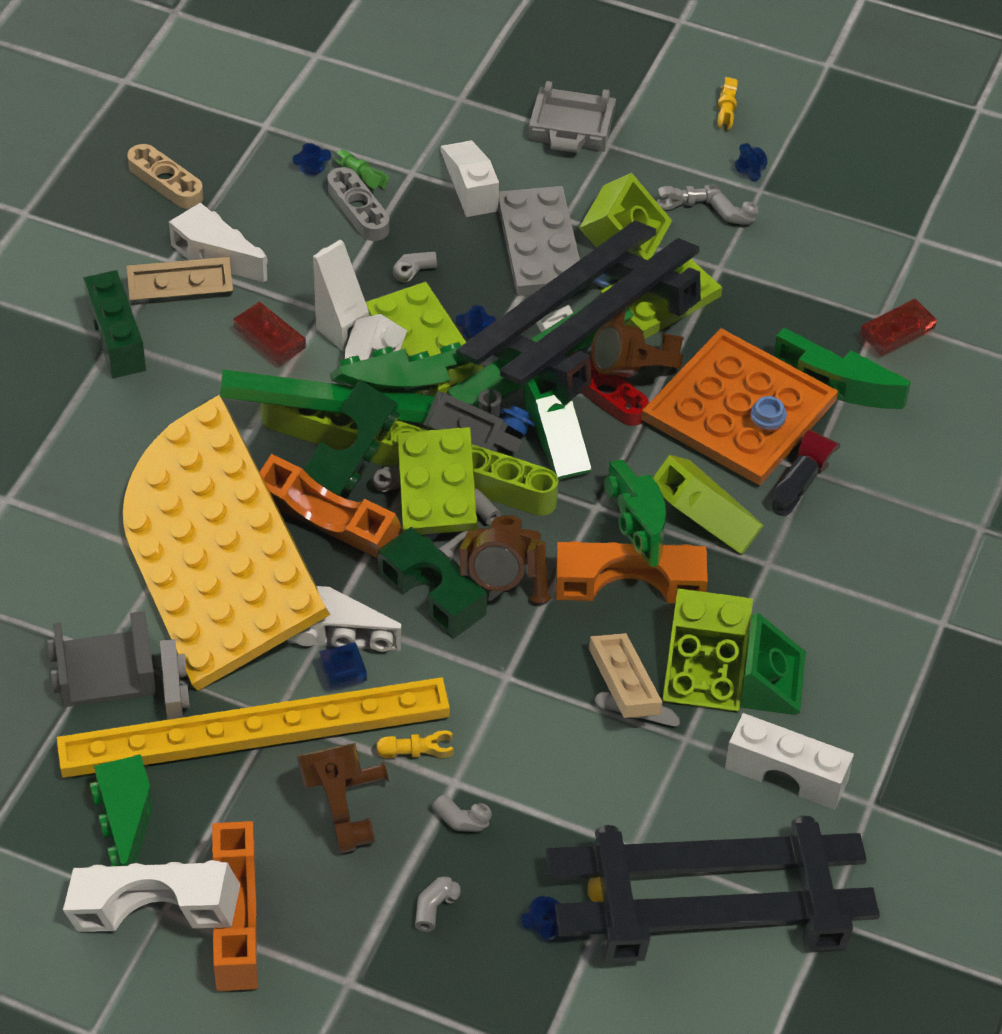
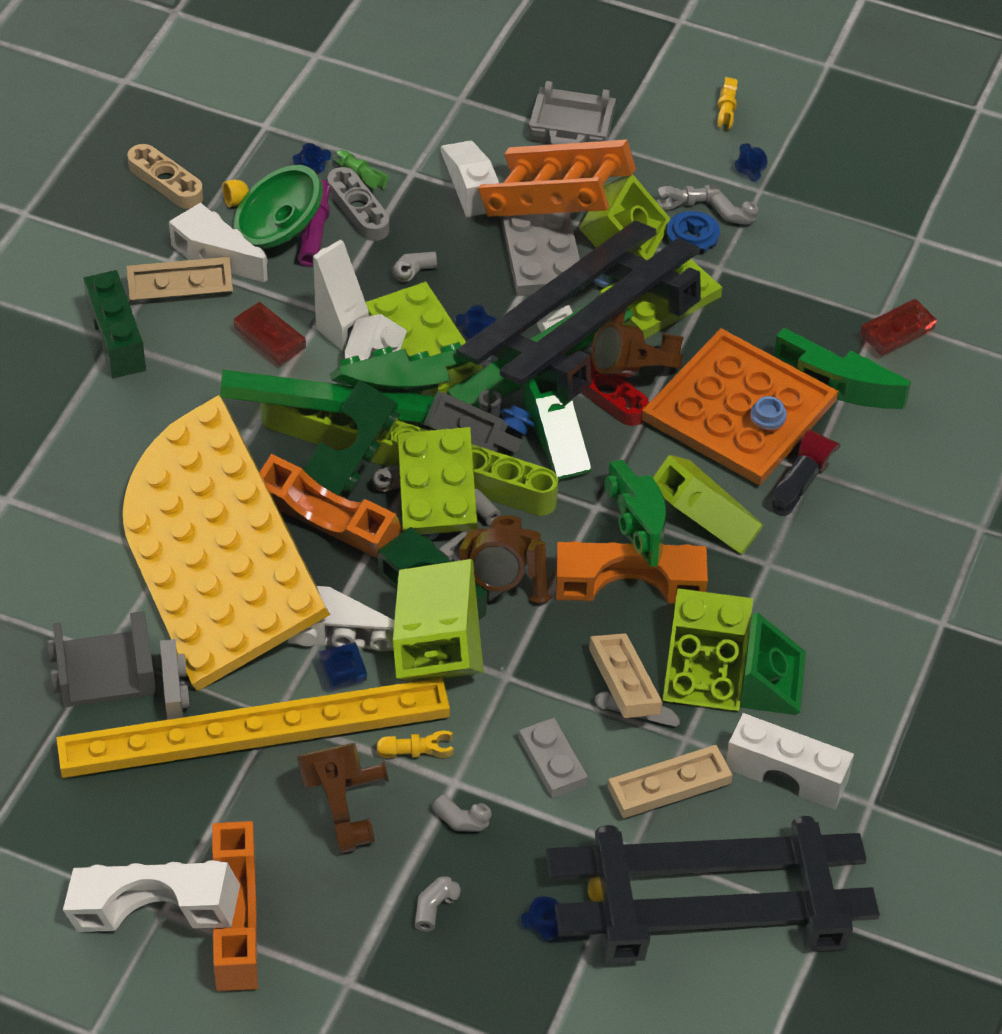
green slope [89,754,153,867] -> none
none -> yellow hinge [222,179,249,207]
none -> green dish [234,165,323,249]
none -> magenta pin [298,180,331,267]
none -> lime slope [393,559,484,682]
none -> orange fence [478,140,636,217]
none -> light grey plate [519,718,588,798]
none -> tan plate [608,744,733,819]
none -> blue gear [666,211,720,253]

